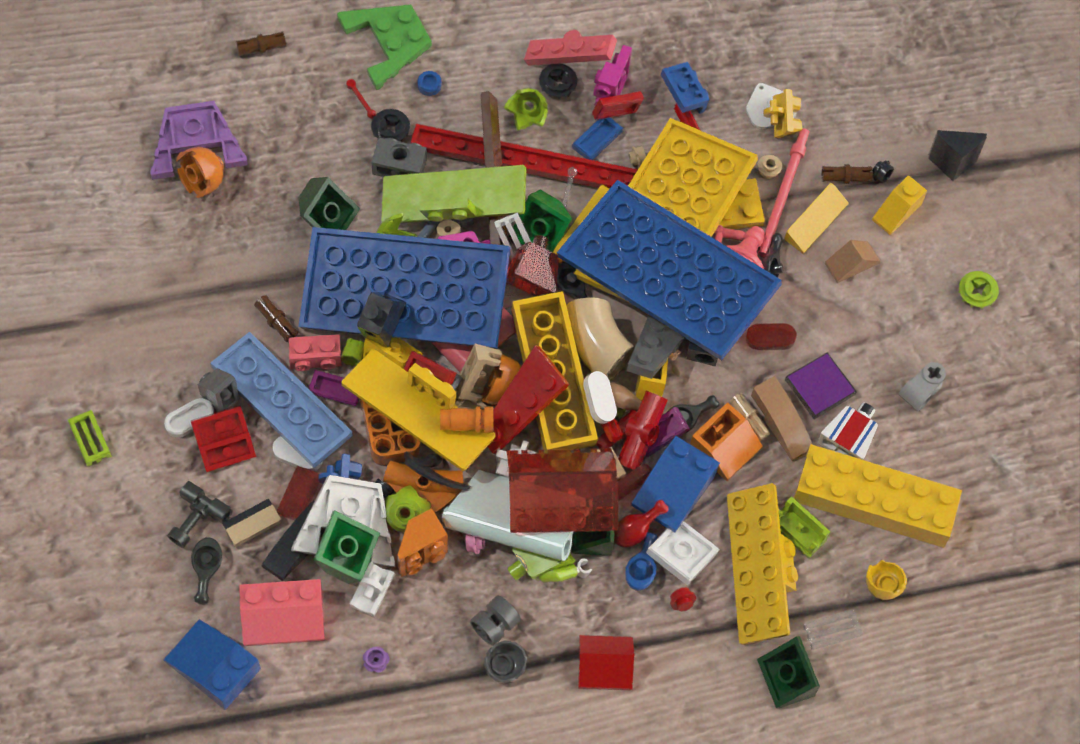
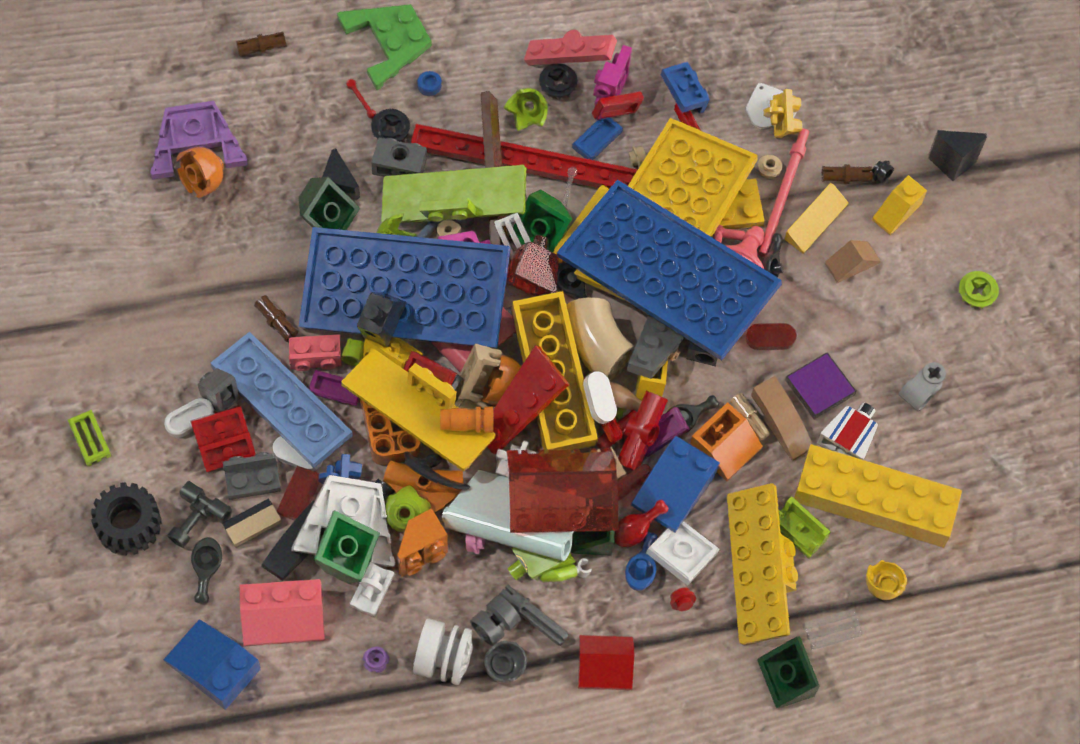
none -> black tyre [91,482,162,556]
none -> dark grey bracket [223,452,281,500]
none -> black slope [322,148,360,200]
none -> white wheel [413,619,473,685]
none -> dark grey axle [499,584,568,645]

